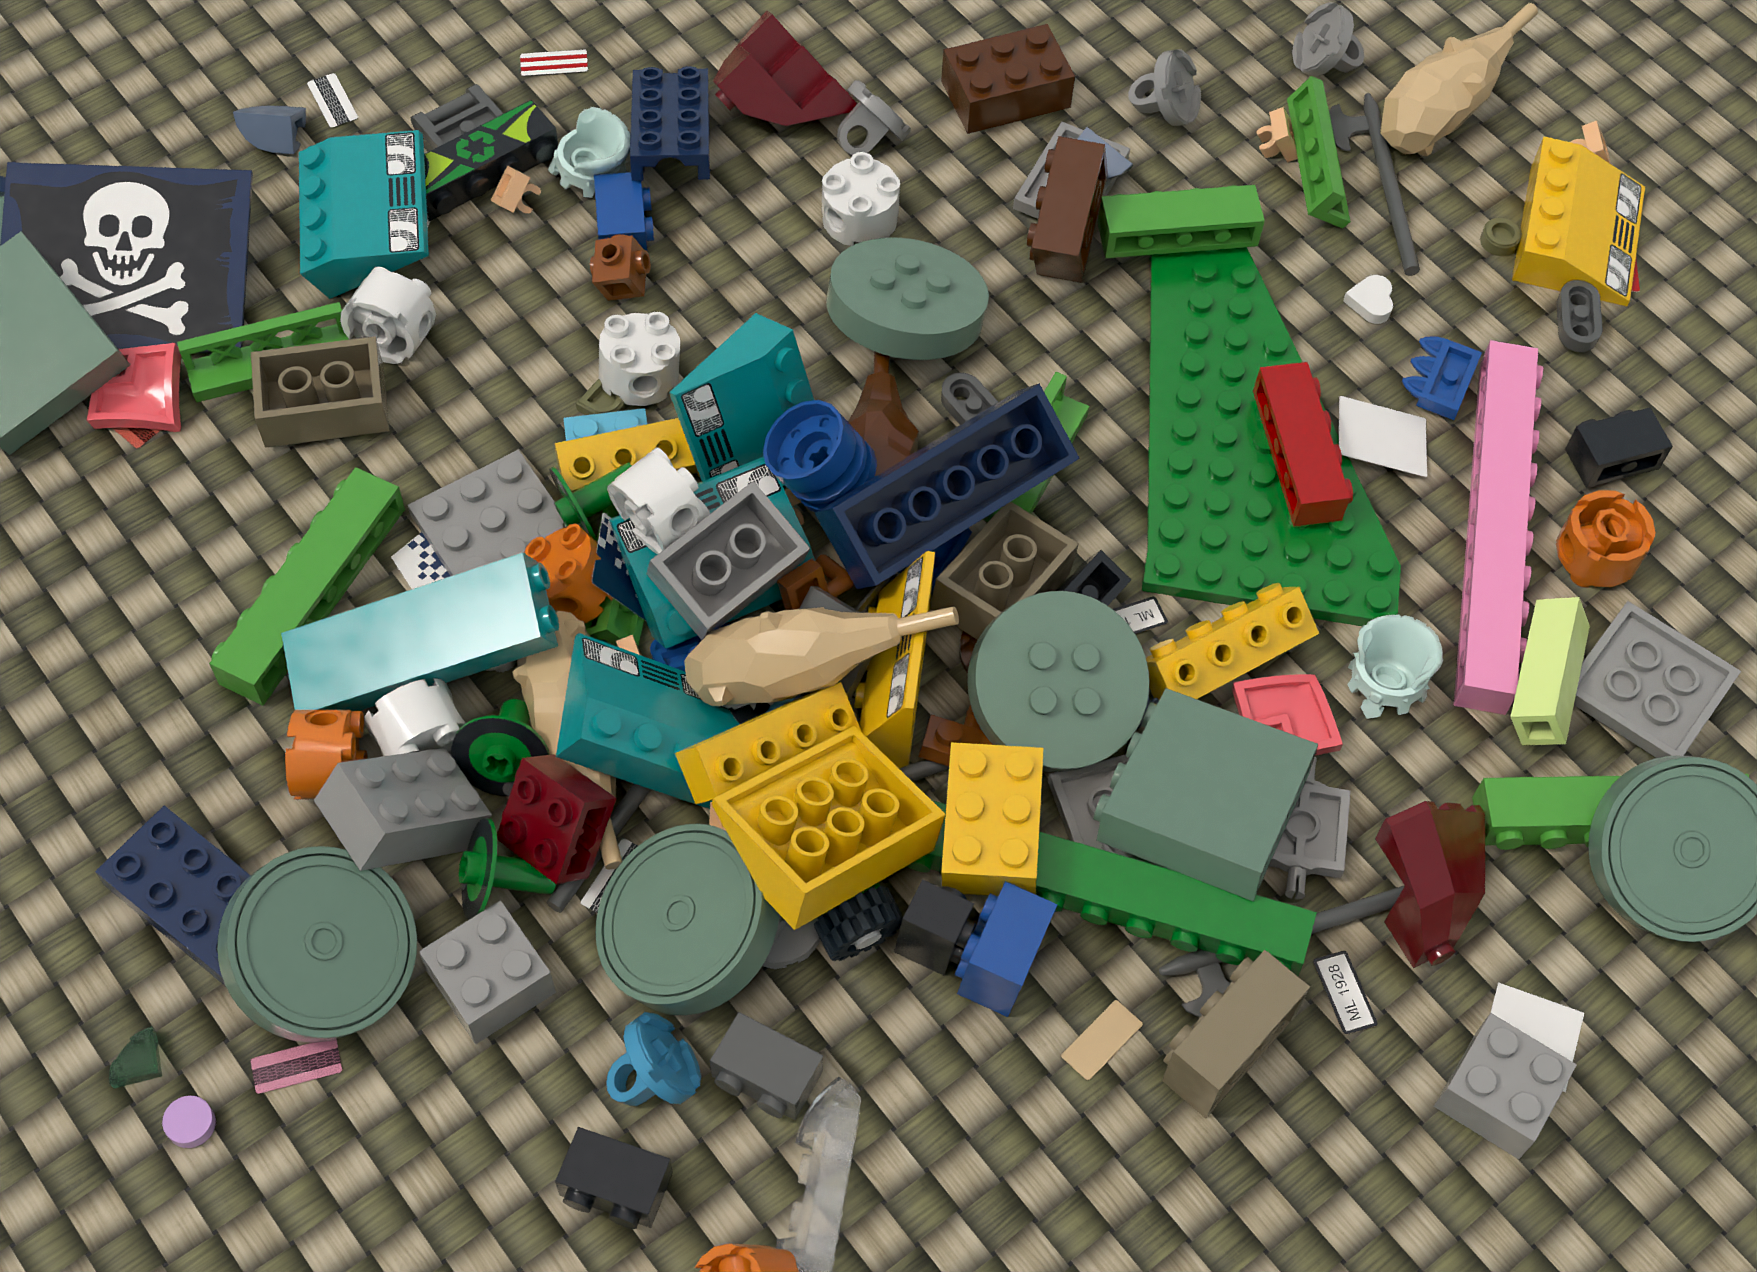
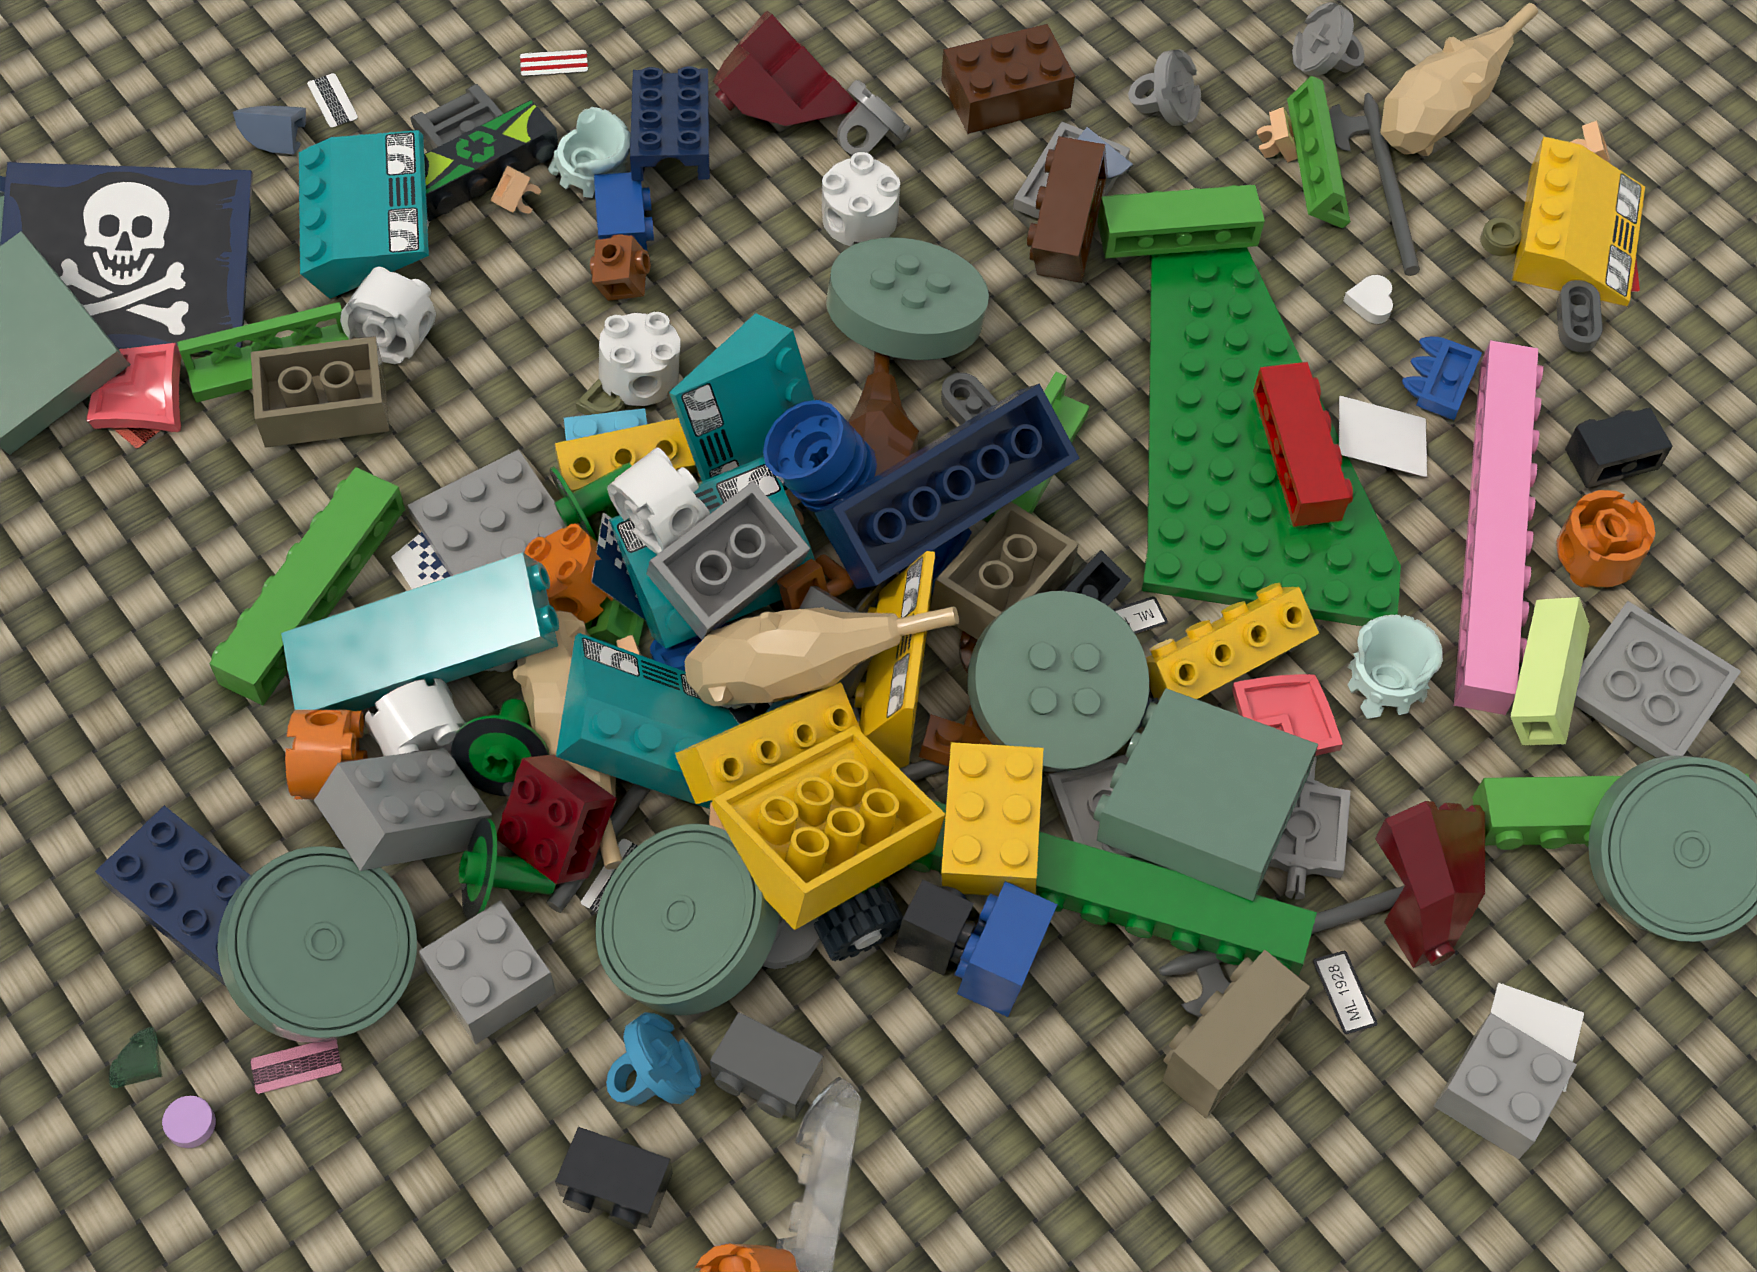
tan sticker [1061,1000,1143,1080] -> none

